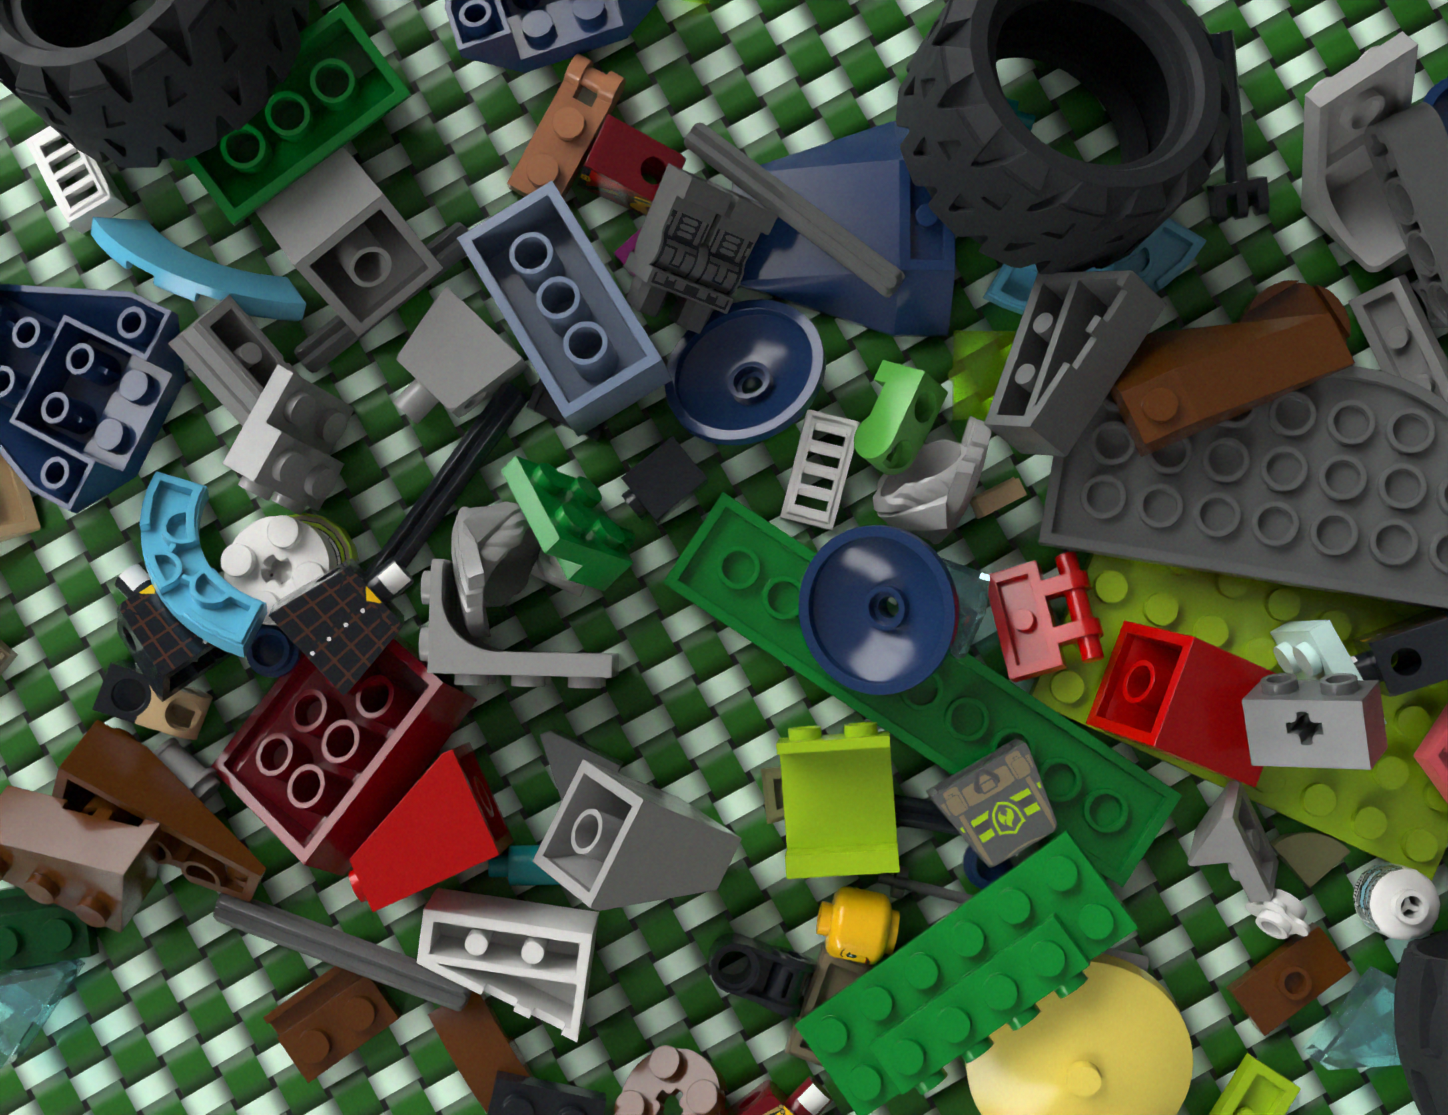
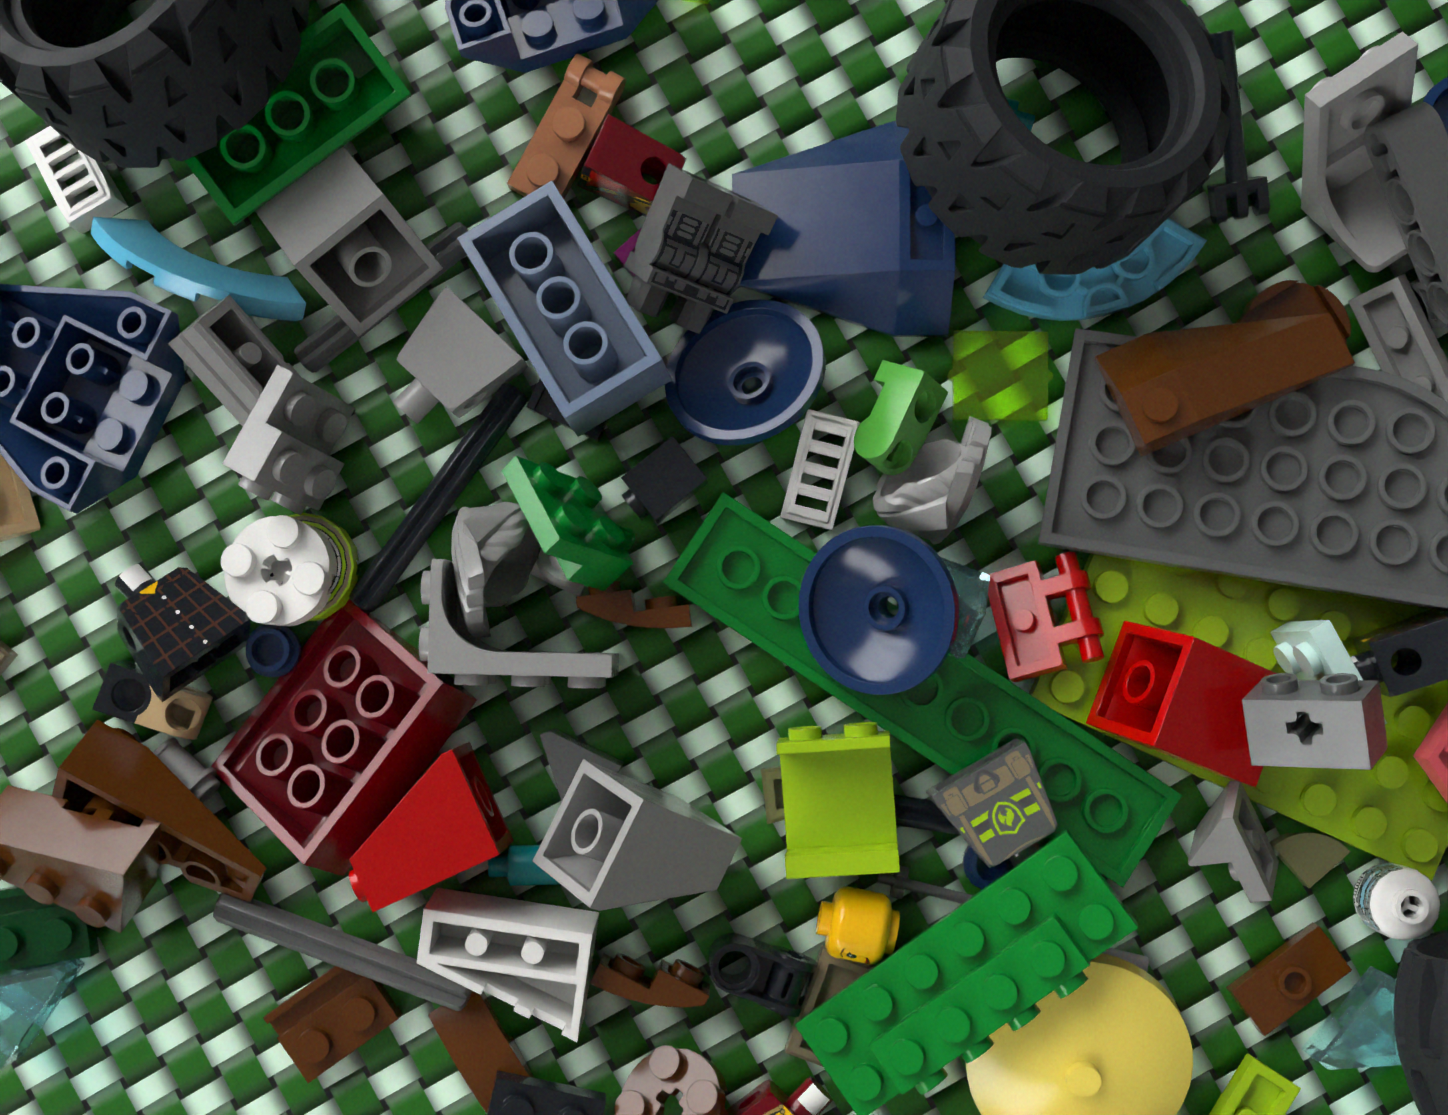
medium azure tile [140,471,267,658] -> none
black torso [269,556,415,696] -> none
dark grey axle [684,122,905,298] -> none
tan tile [970,477,1027,519] -> none
dark grey wedge [984,270,1167,457] -> none
white plate [1245,888,1310,939] -> none
none -> reddish brown slope [576,581,692,628]
none -> reddish brown slope [589,953,710,1007]

